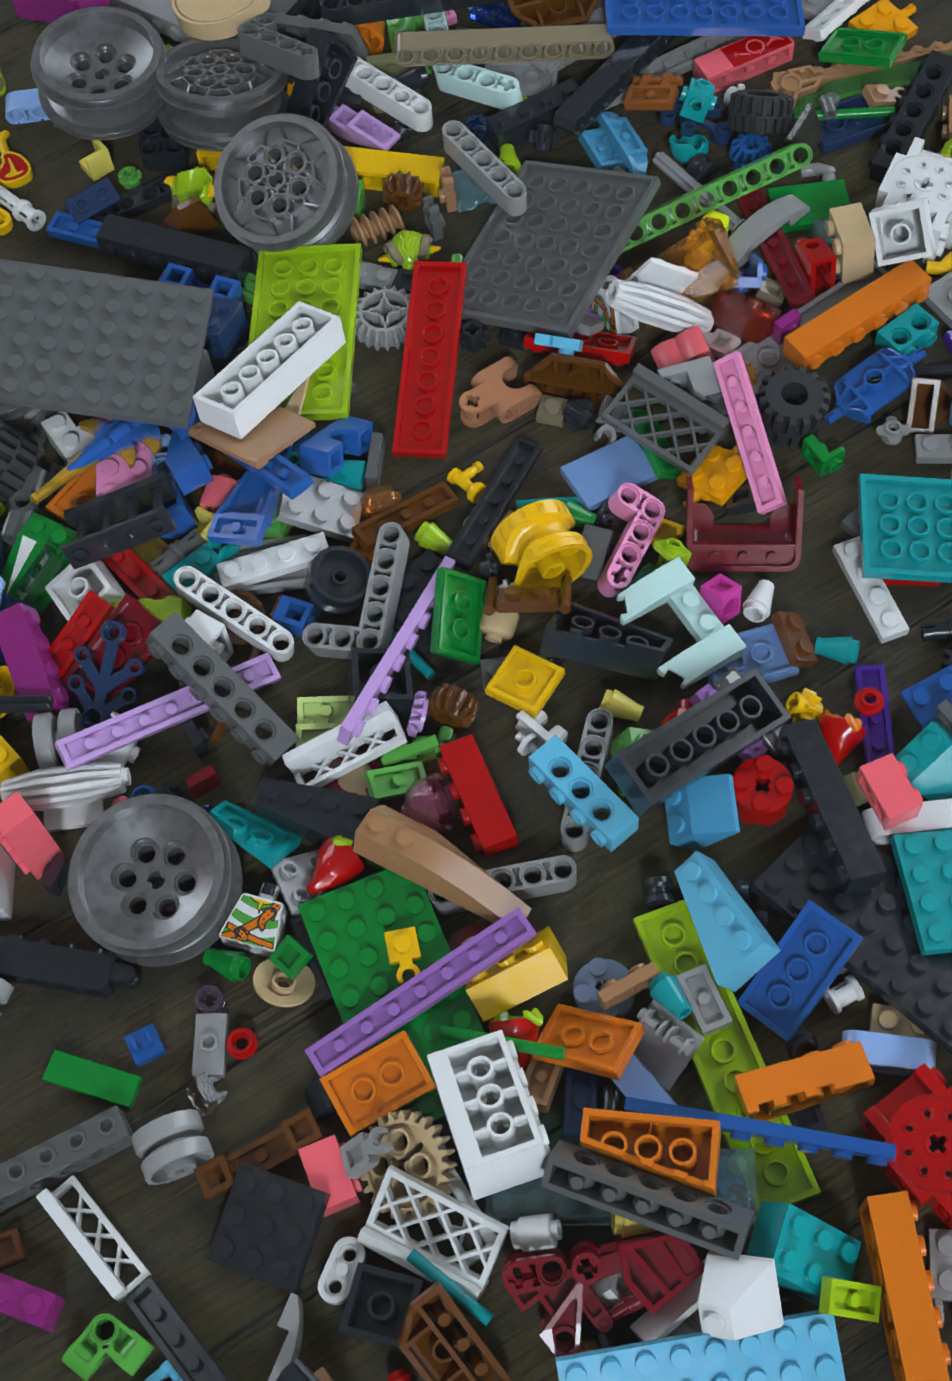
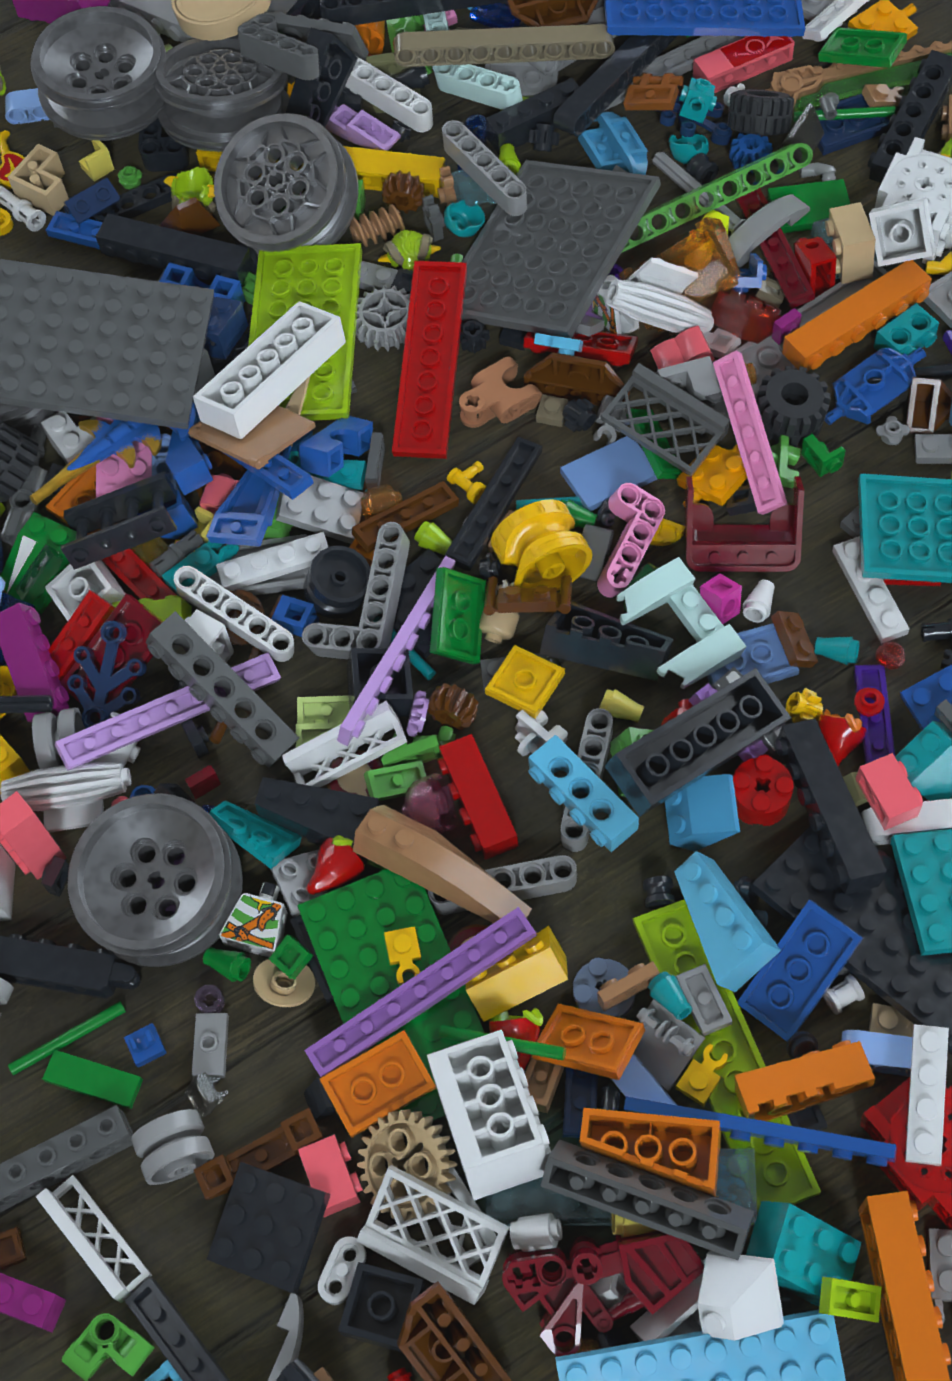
red plate [226,1028,258,1060] -> none
light grey plate [339,1127,393,1179] -> none
teal bar [406,1249,494,1326] -> none
lime bracket [653,537,692,568] -> none
none -> tan brick [8,144,69,216]
none -> green bar [8,1001,126,1076]
none -> teal hair [444,200,485,238]
none -> yellow plate [676,1044,728,1107]
none -> bright green hips [770,435,800,488]
none -> clear red plate [875,642,905,669]
none -> white plate [905,1024,949,1166]

